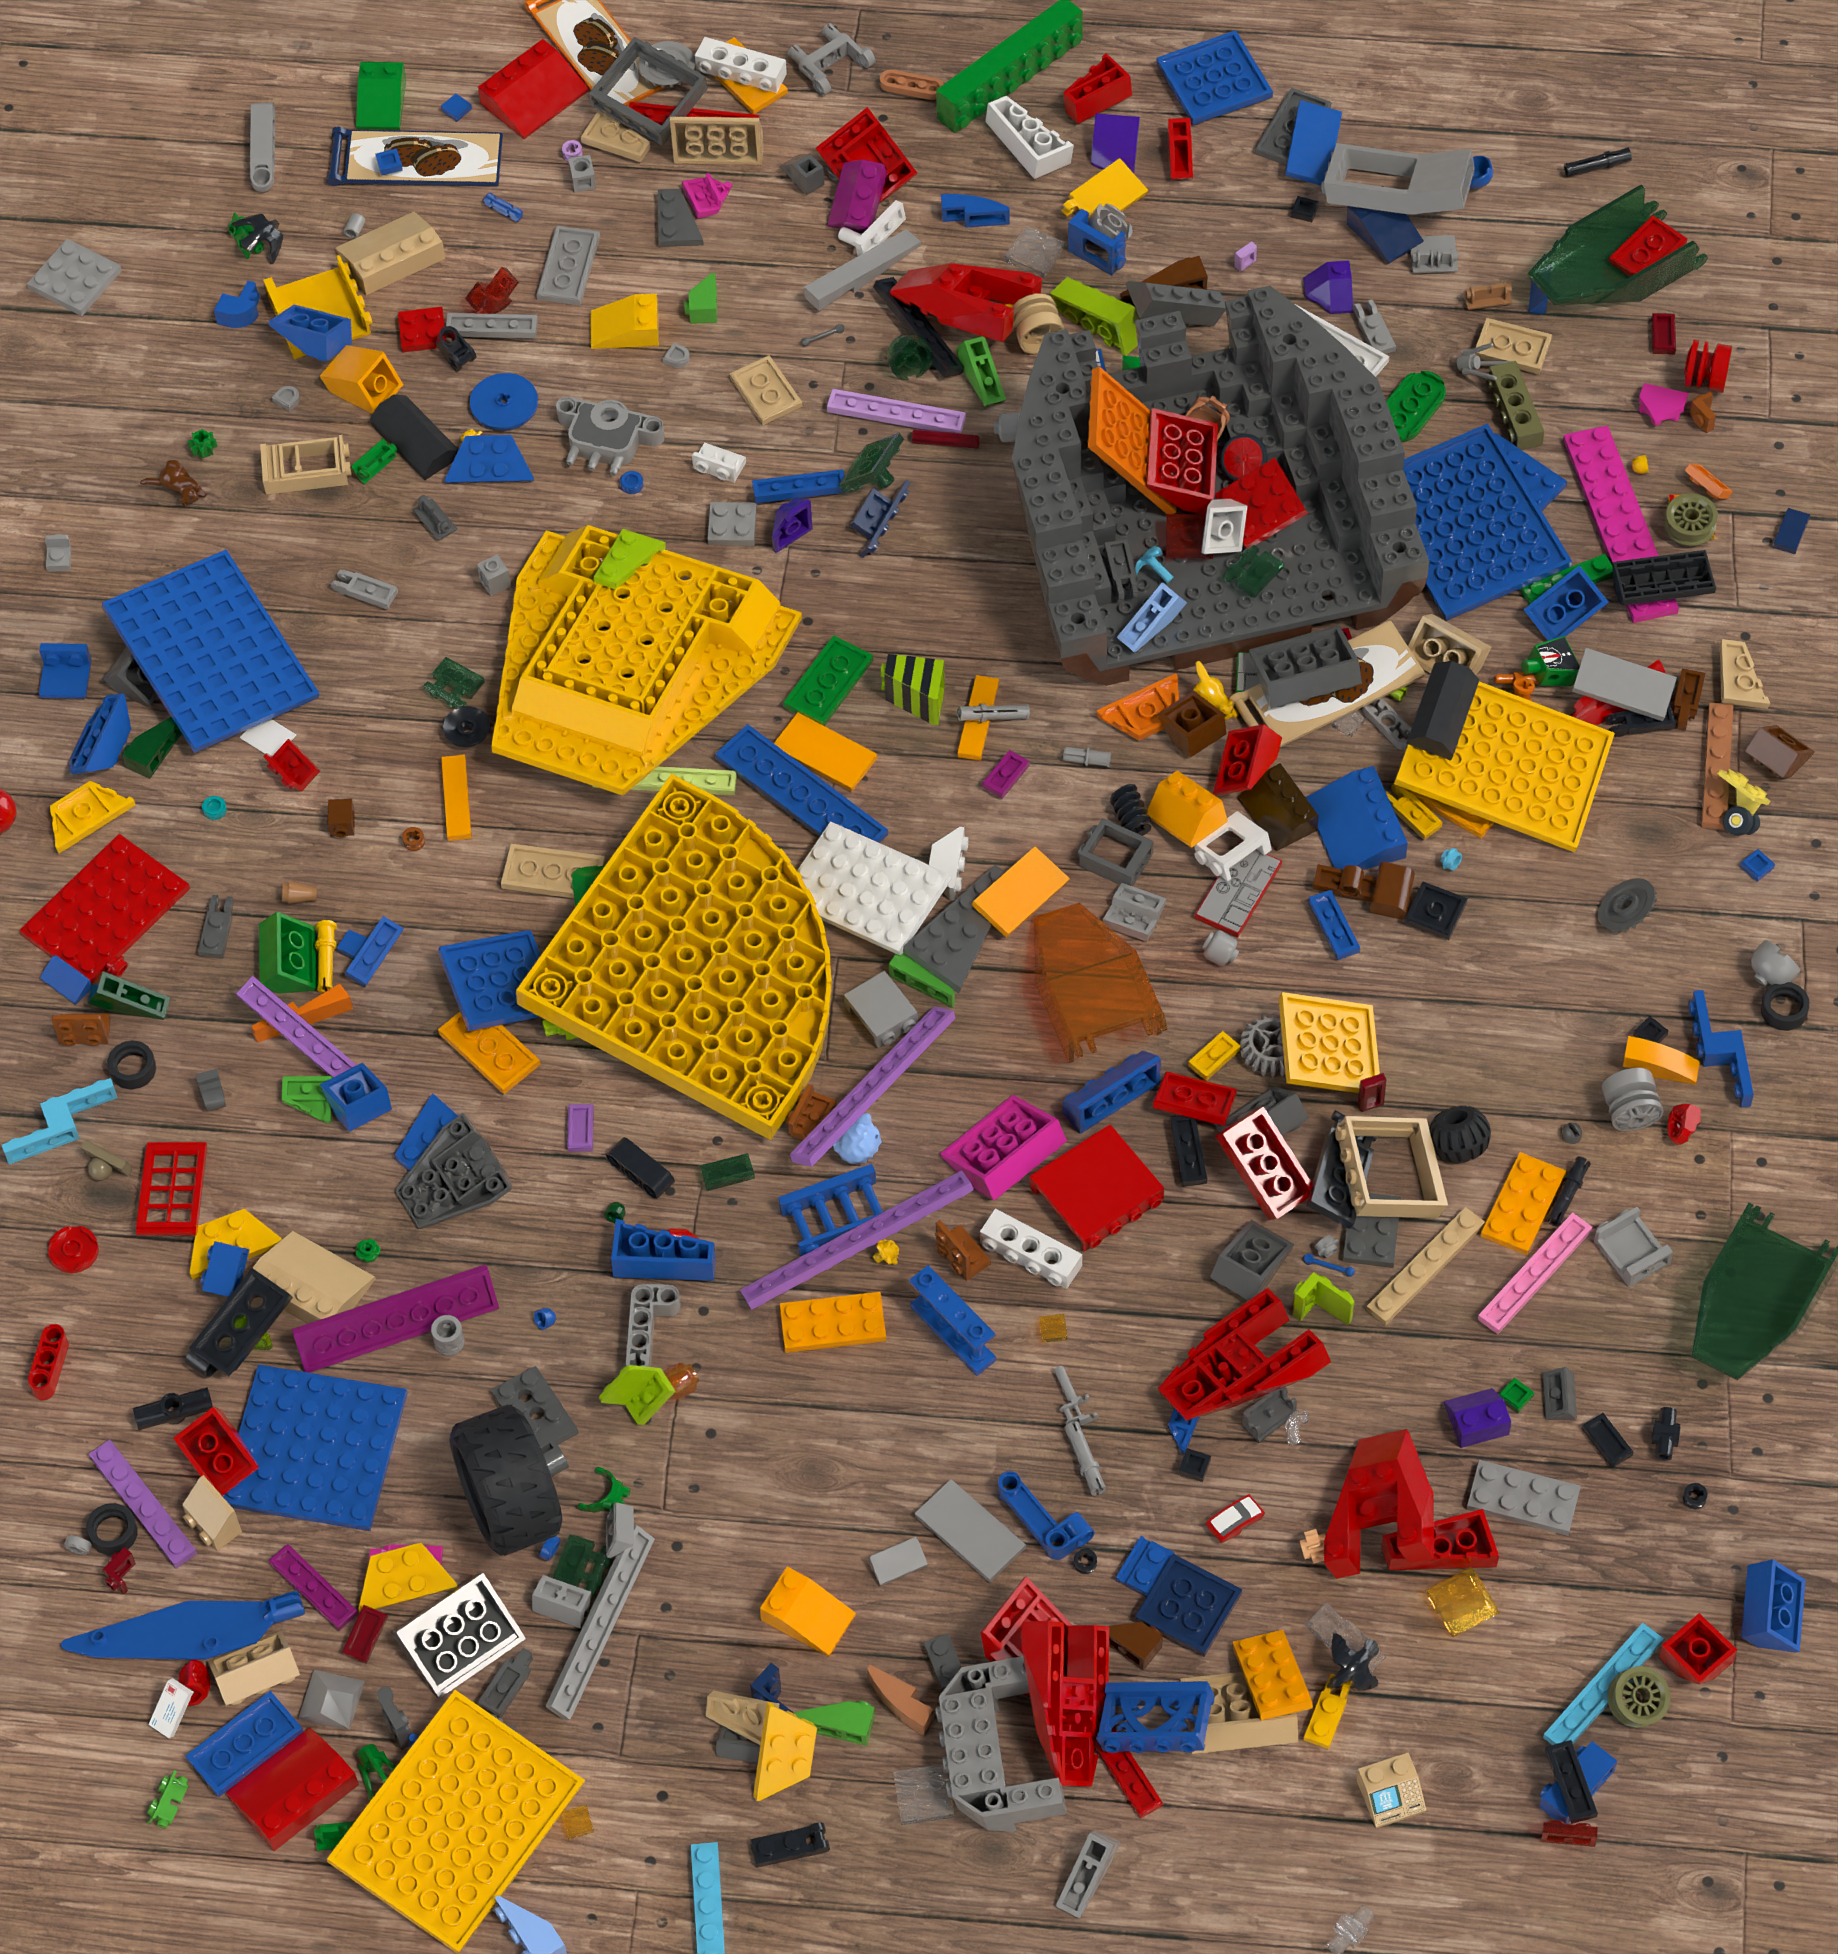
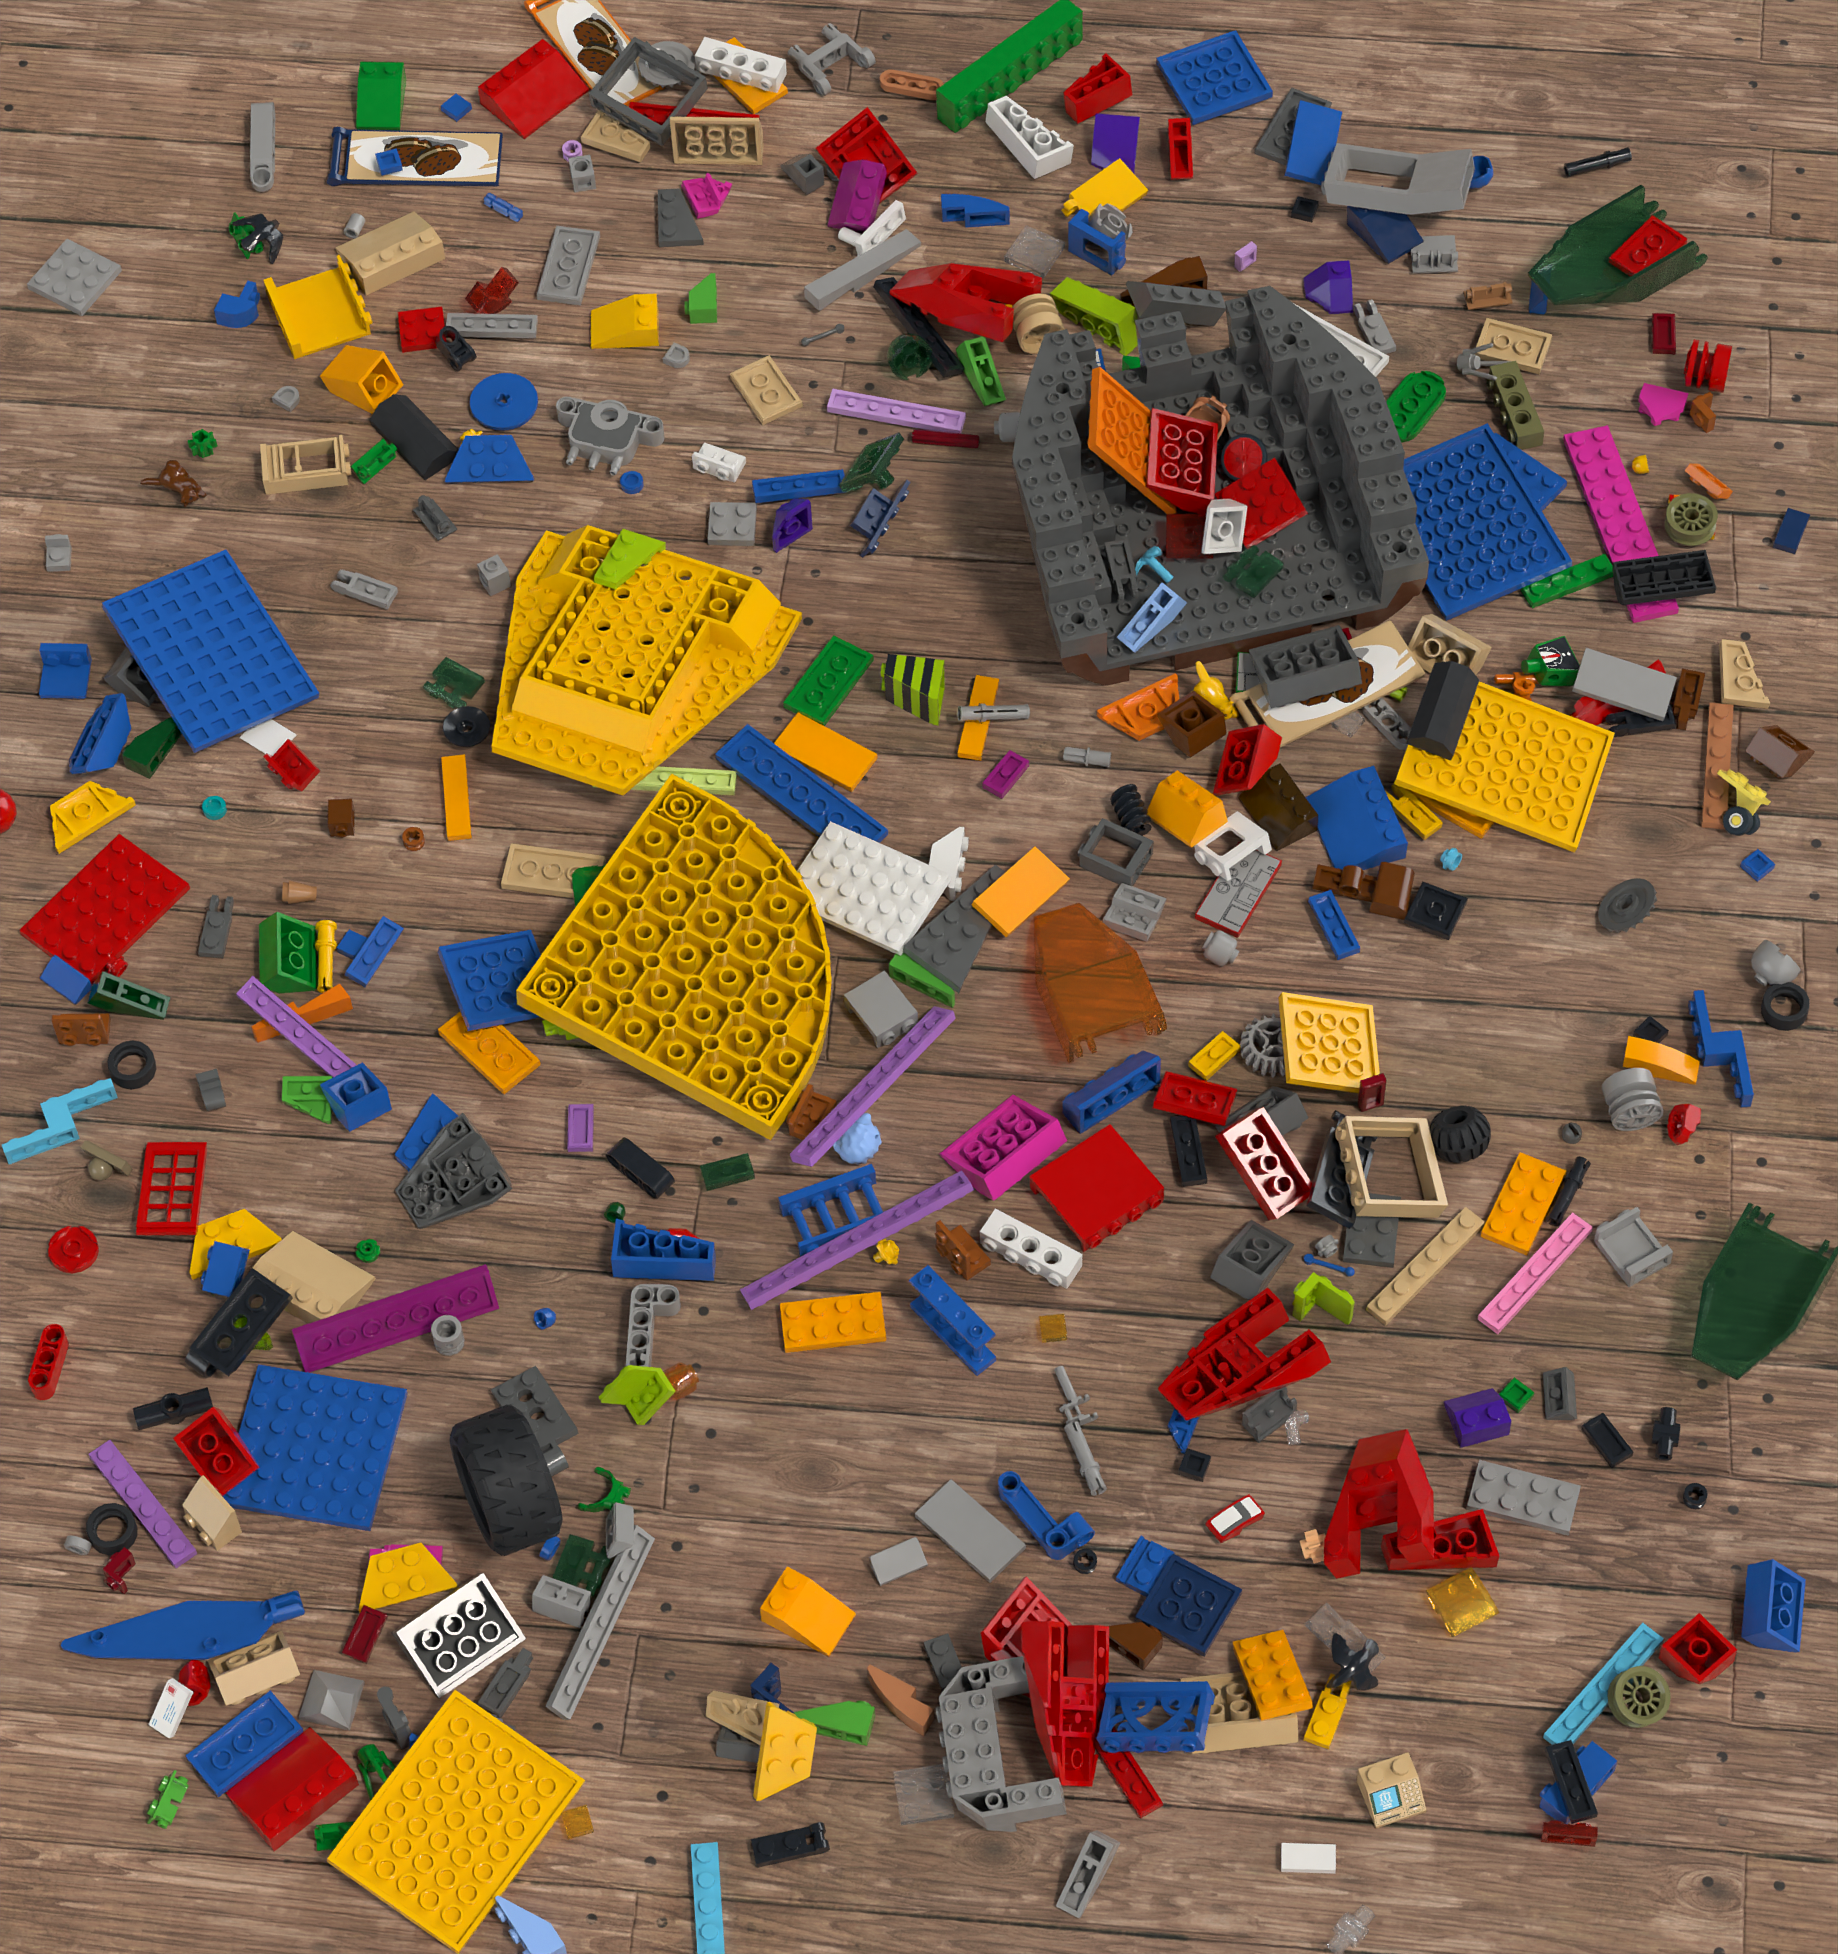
magenta tile [268,1544,358,1631] -> none
blue slope [269,304,352,361] -> none
blue slope [1524,565,1609,641] -> none
none -> white tile [1281,1843,1336,1874]

